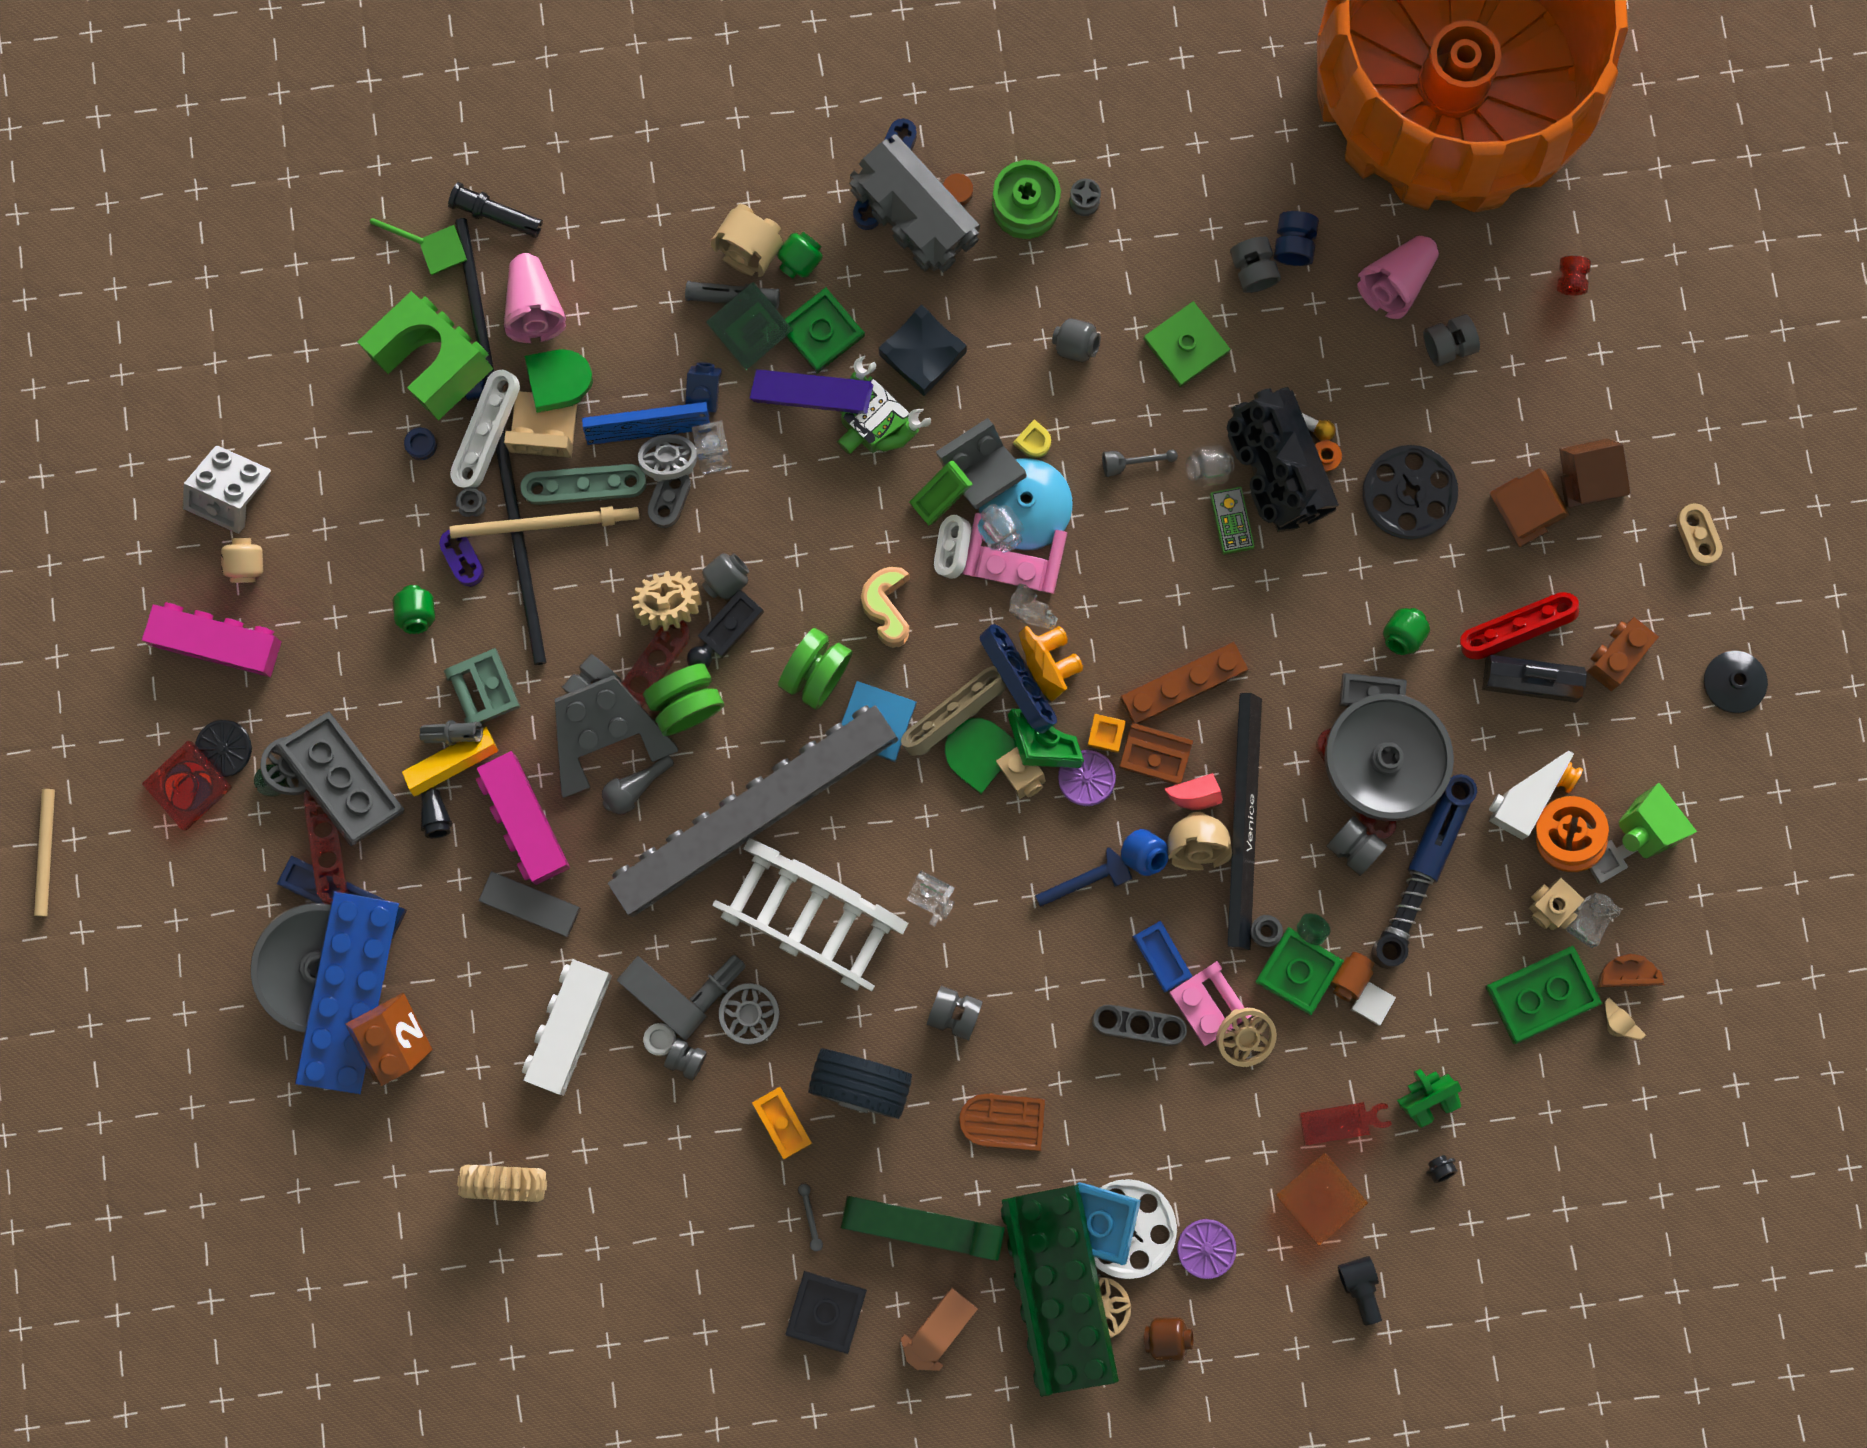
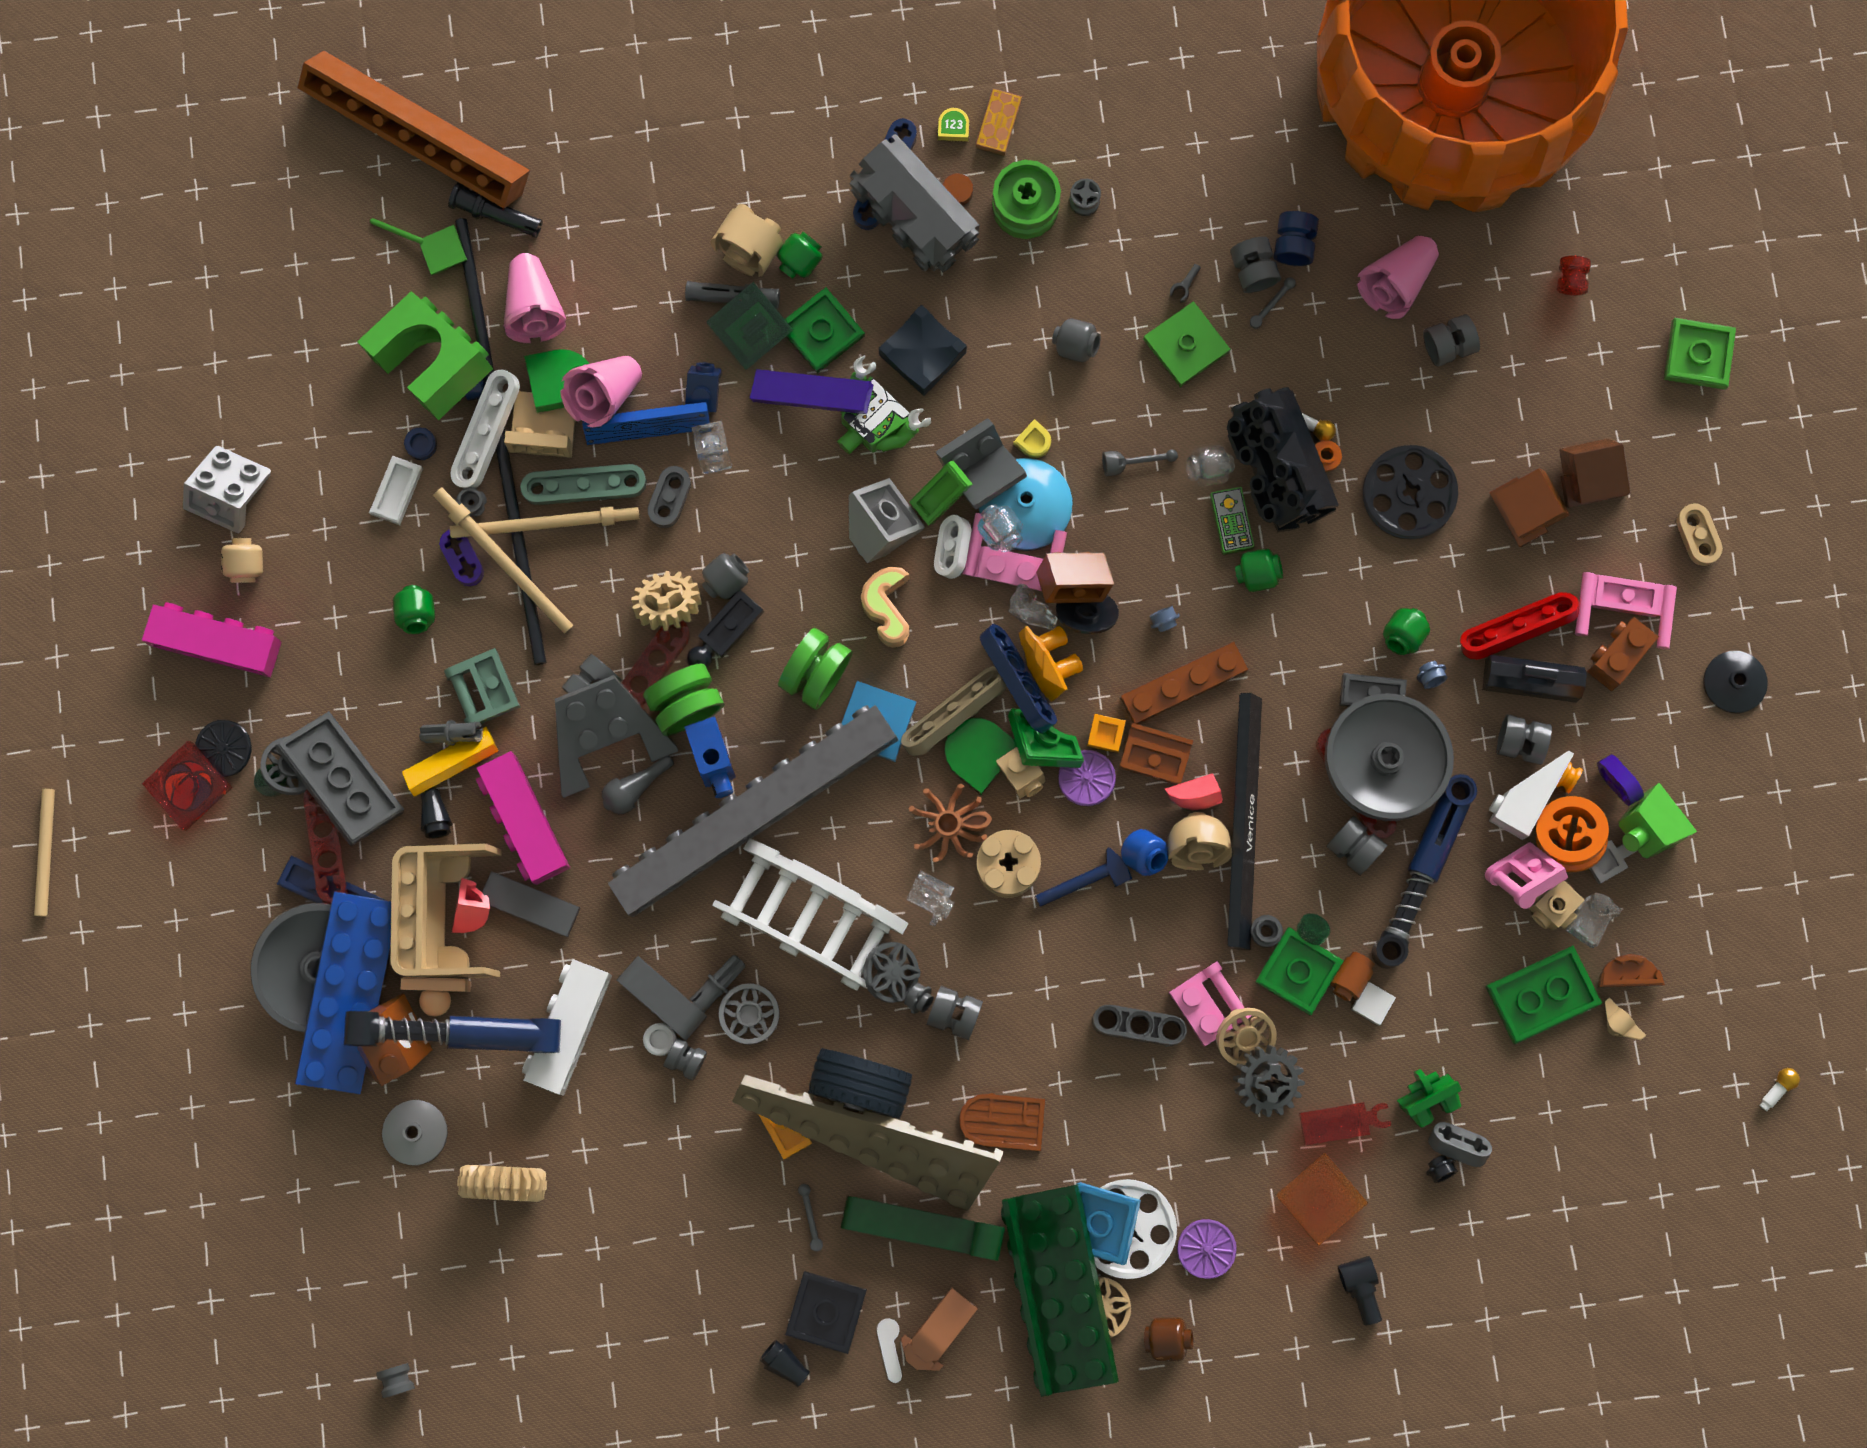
light grey wheel [638,434,697,482] -> none
blue tile [1132,921,1193,993] -> none
none -> dark orange brick [297,51,530,208]
none -> piece [344,1011,561,1053]
none -> white tile [369,456,423,525]
none -> dark grey wheel [376,1363,415,1398]
none -> light grey dish [382,1100,447,1165]
none -> tan windscreen [390,844,502,979]
none -> light nougat tile [400,977,471,1017]
none -> tan bar [433,487,573,634]
none -> coral brick [452,878,490,933]
none -> bright pink cone [560,356,642,428]
none -> blue torso [684,716,736,798]
none -> dark tan wing [732,1075,1003,1211]
none -> black cone [760,1340,810,1387]
none -> light grey slope [849,478,925,563]
none -> dark grey wheel [863,942,921,1003]
none -> white sticker [877,1318,902,1383]
none -> dark grey plate [904,983,933,1014]
none -> nougat animal [909,784,992,862]
none -> tile [938,108,969,141]
none -> nougat tile [976,89,1022,156]
none -> tan brick [976,830,1041,898]
none -> brick [1036,552,1114,603]
none -> black dish [1056,595,1119,634]
none -> sand blue plate [1150,606,1180,632]
none -> dark grey hand [1170,264,1201,303]
none -> dark grey gear [1233,1045,1305,1117]
none -> green head [1235,548,1283,592]
none -> dark grey hinge [1250,277,1296,329]
none -> sand blue plate [1417,661,1447,689]
none -> dark grey beam [1428,1122,1492,1167]
none -> bright pink plate [1485,842,1568,909]
none -> dark grey wheel [1496,714,1552,765]
none -> bright pink plate [1575,572,1677,649]
none -> dark purple beam [1597,754,1644,806]
none -> bright green plate [1664,318,1736,390]
none -> piece [1759,1068,1800,1111]

